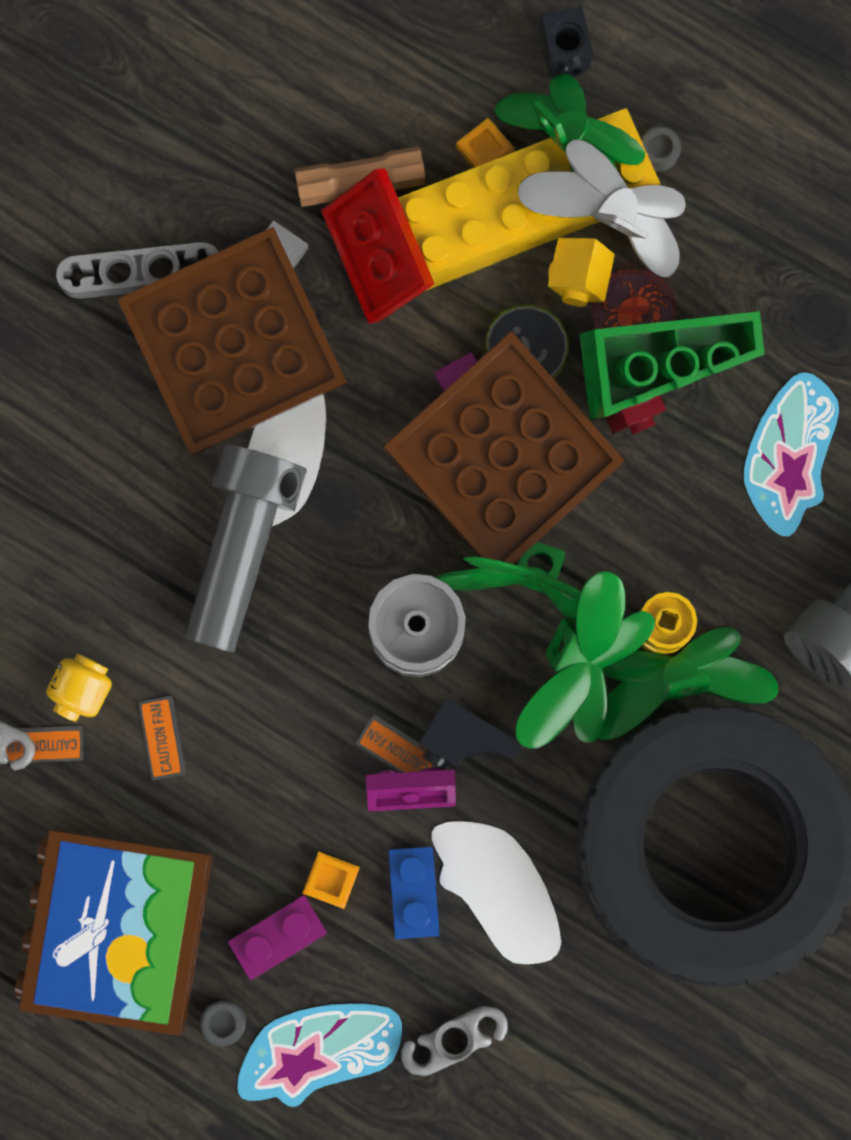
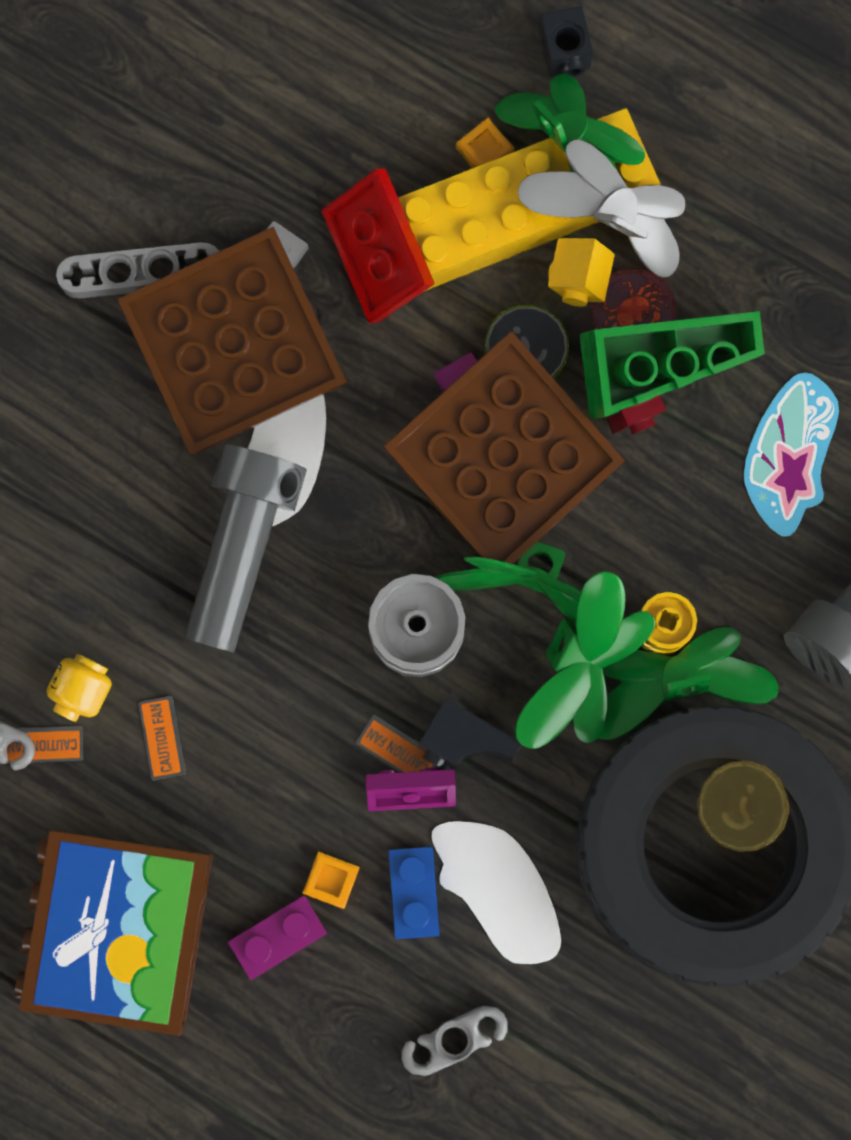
dark grey tile [200,1000,246,1046] -> none
sticker [238,1004,402,1107] -> none
medium nougat axle [294,146,426,207] -> none
dark grey tile [641,126,681,171] -> none
none -> clear yellow tile [697,761,789,852]

